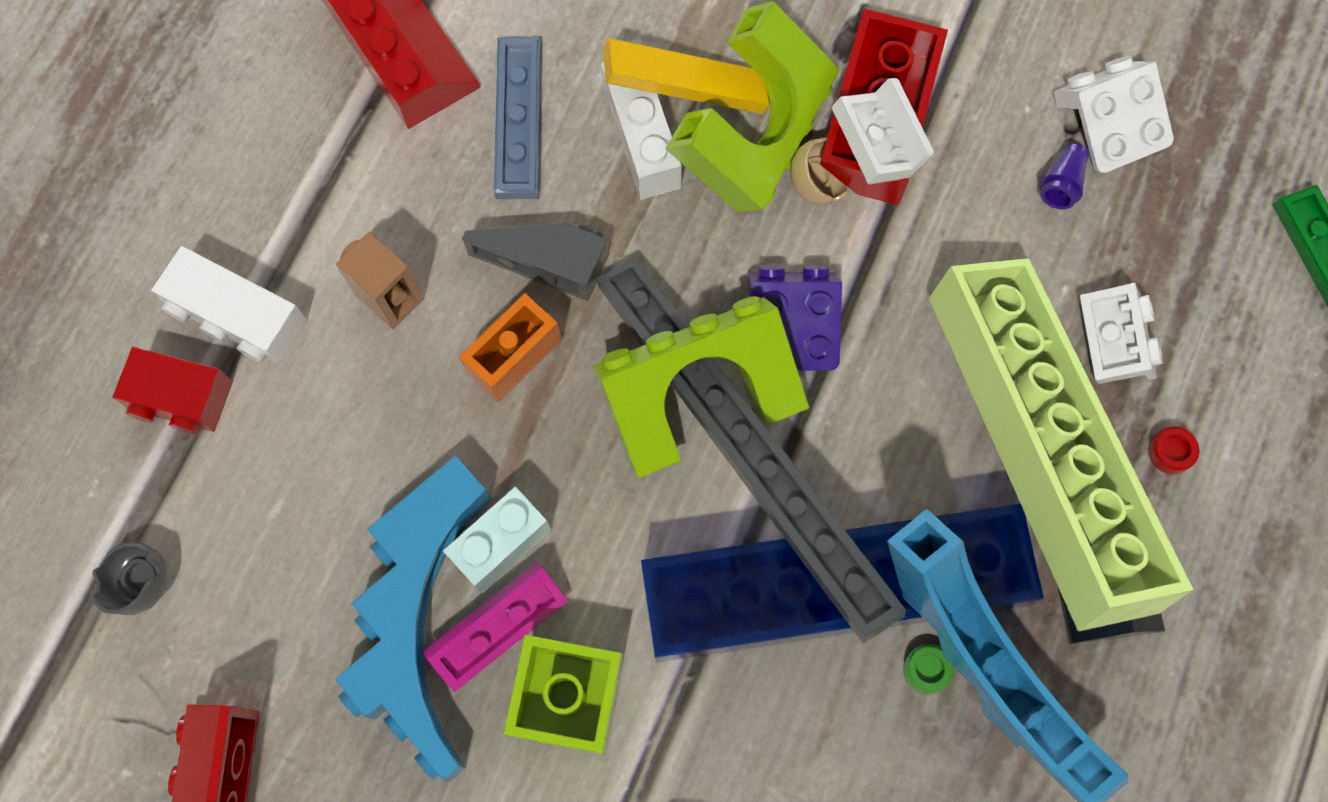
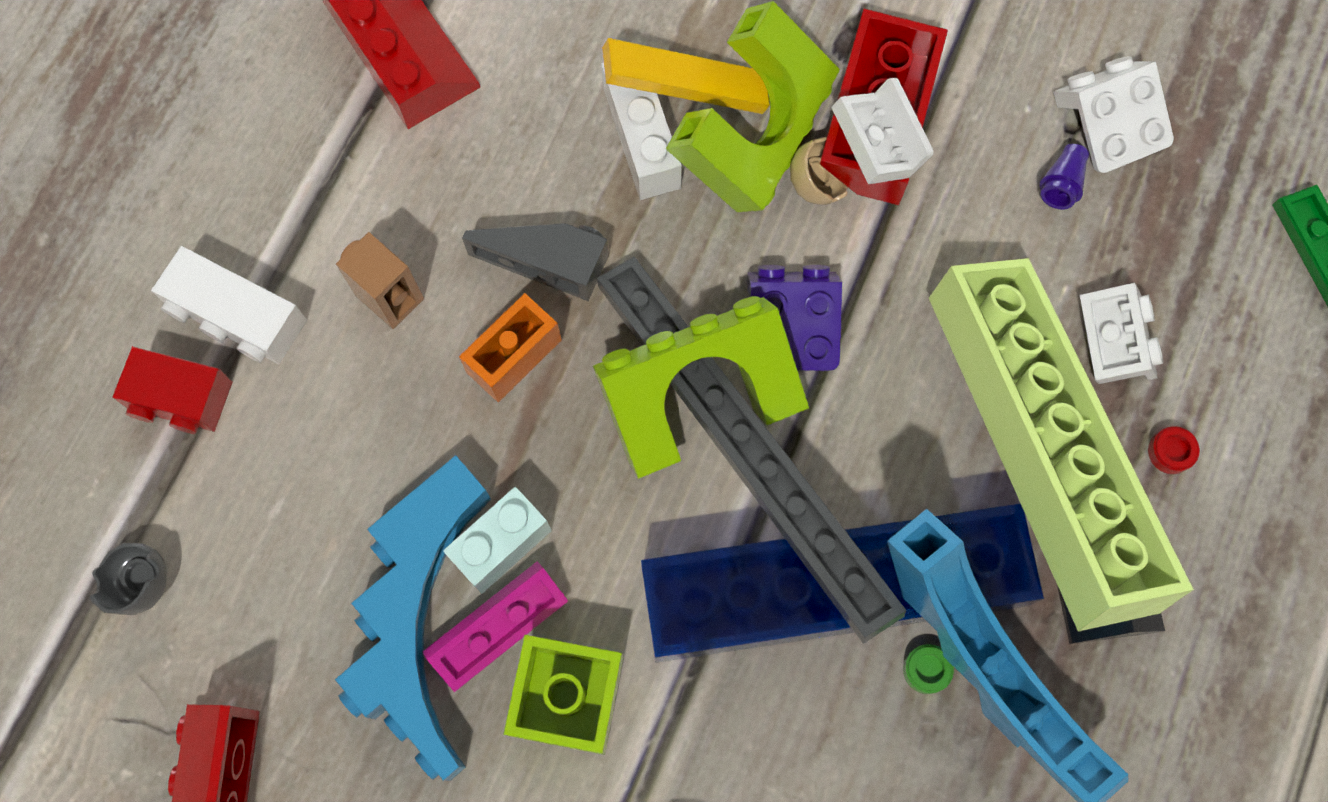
sand blue tile [494,38,541,199] -> none

